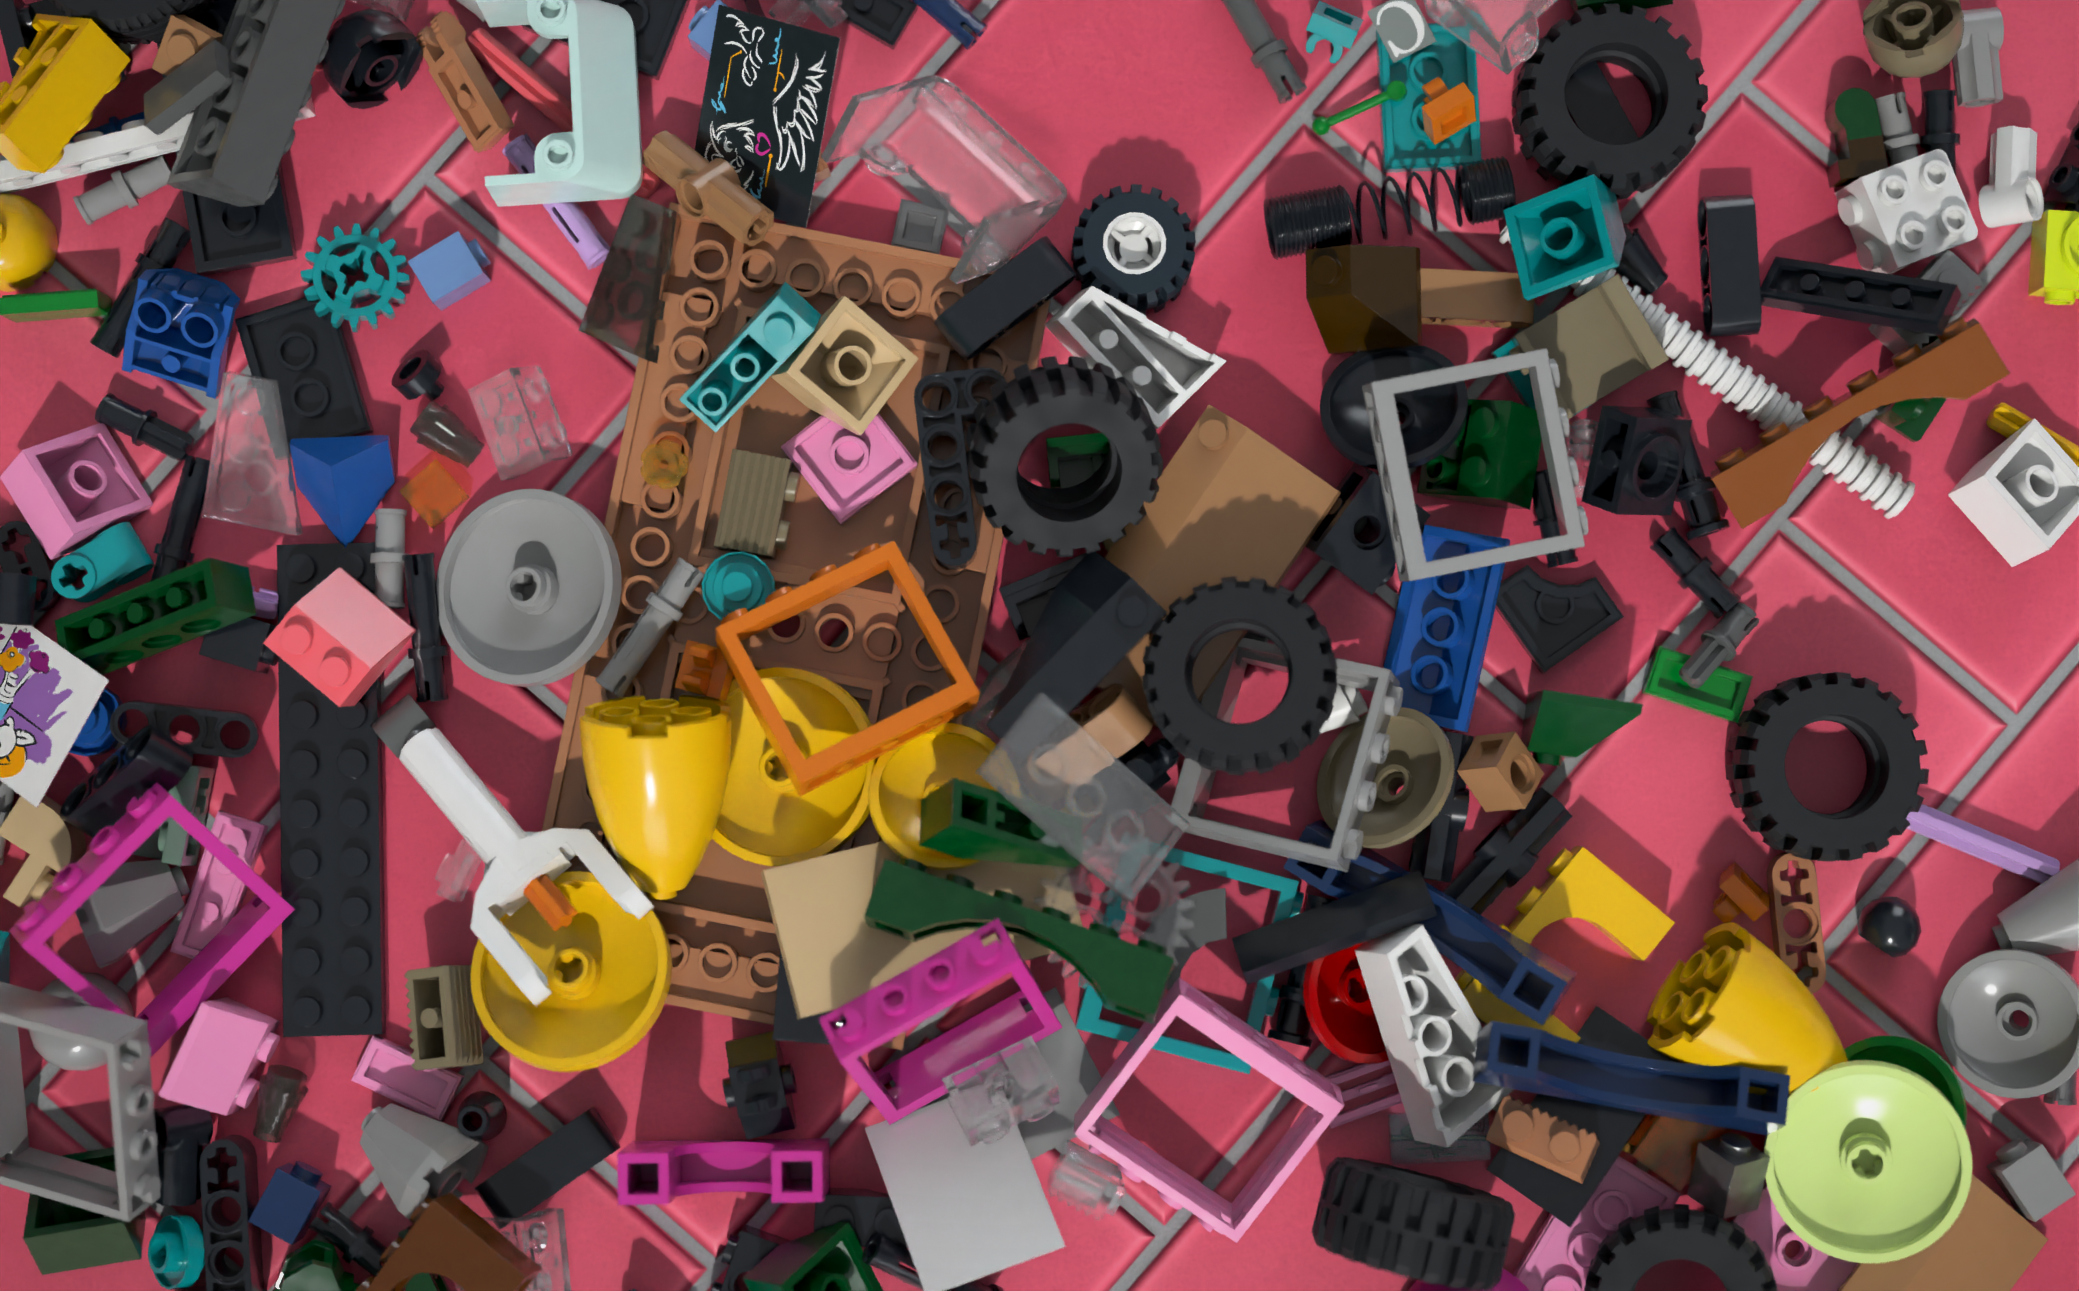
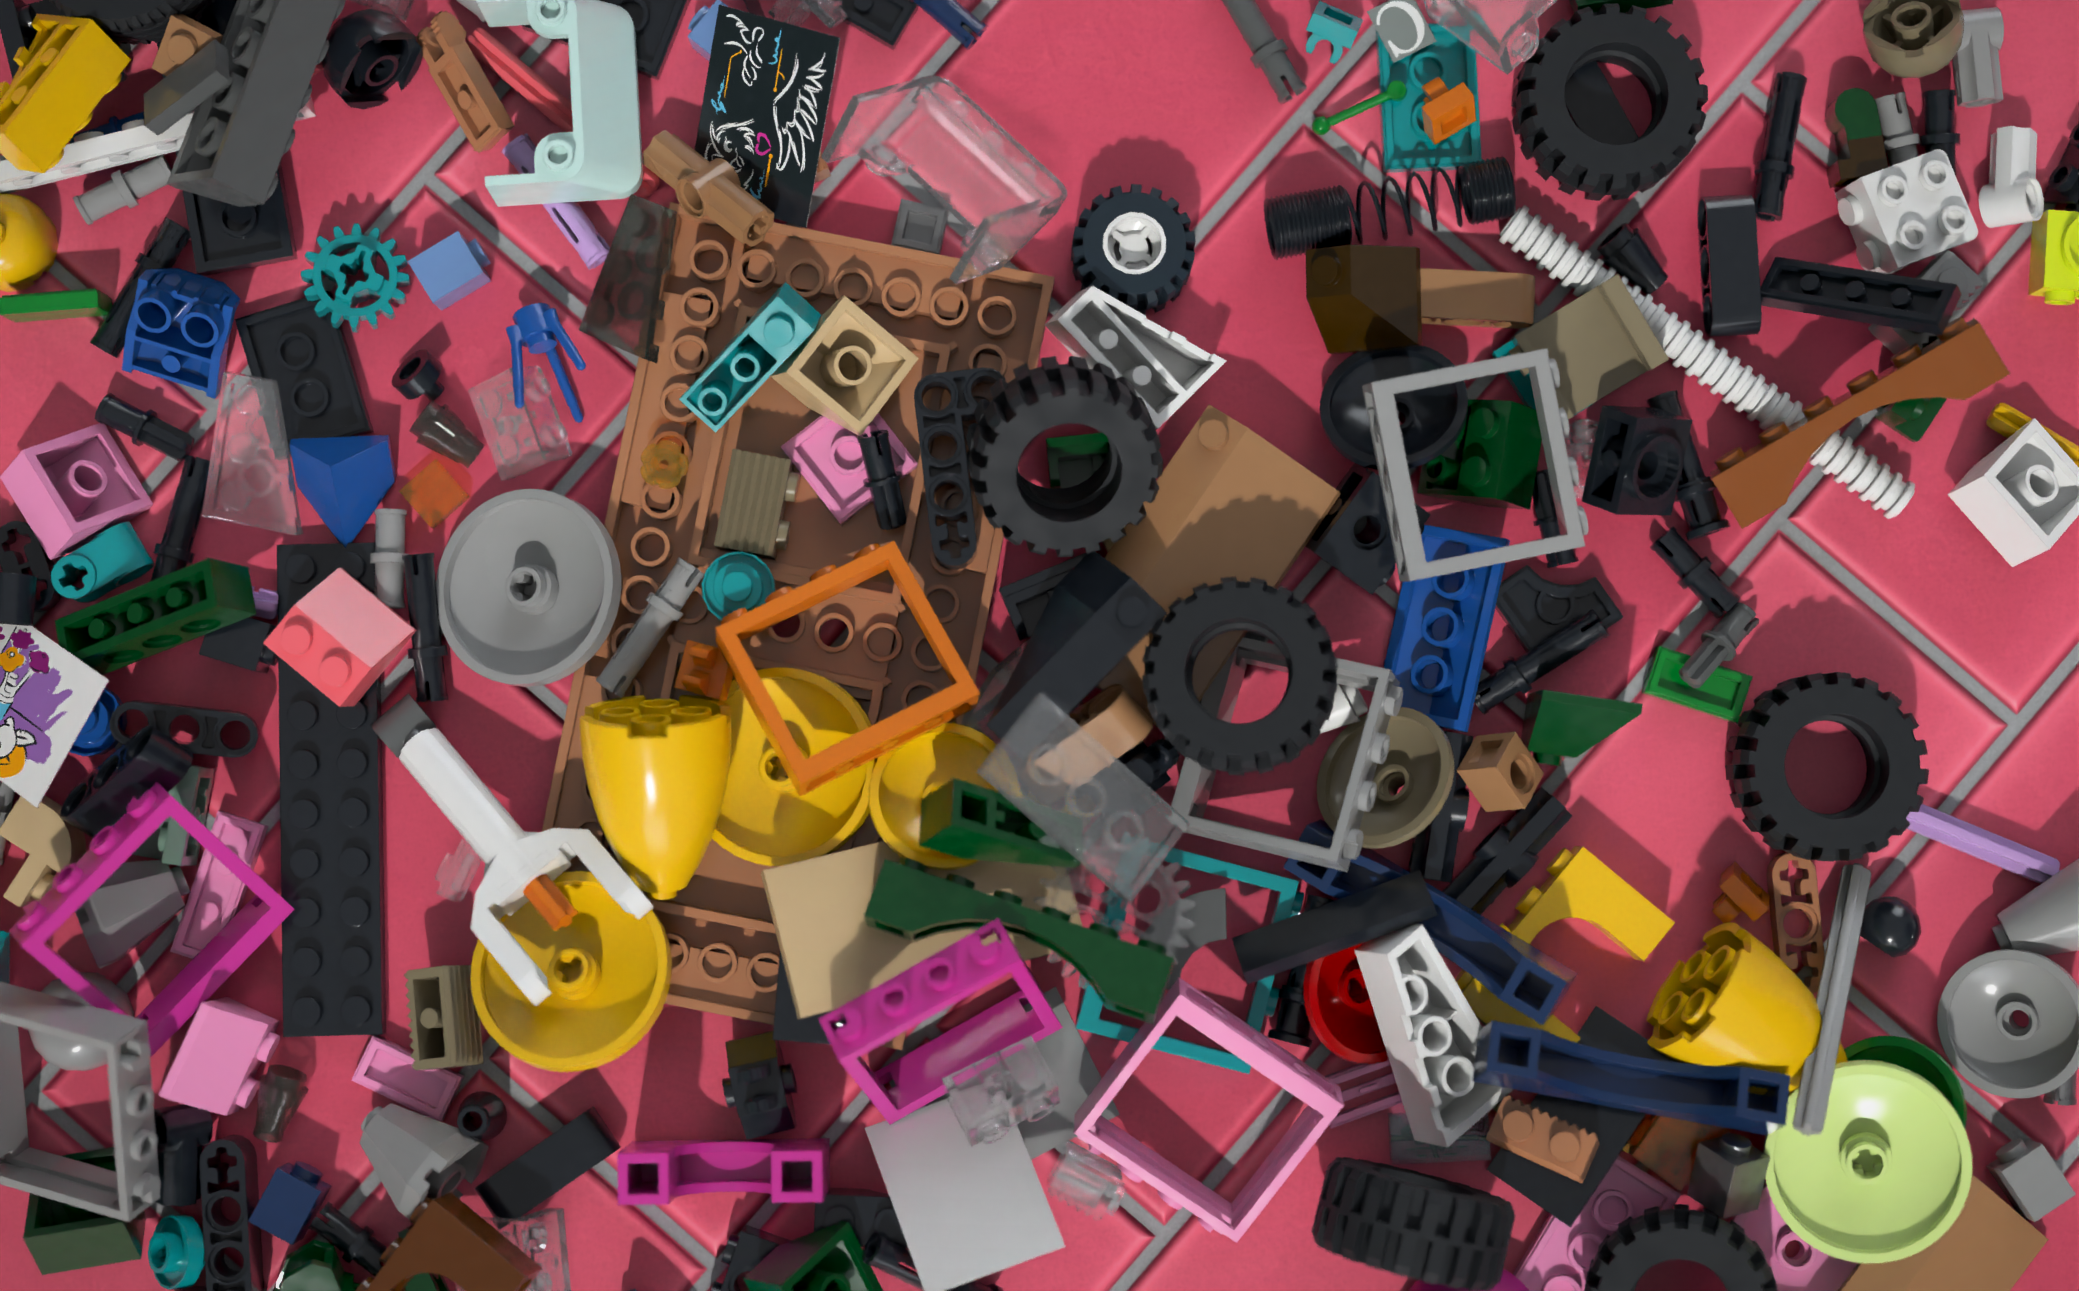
black beam [934,236,1077,362] -> none
teal slope [1503,174,1626,301] -> none
none -> blue plant [506,303,586,423]
none -> black axle [857,430,907,530]
none -> black pin [1475,609,1610,714]
none -> black pin [1754,72,1807,222]
none -> light grey axle [1792,863,1871,1136]

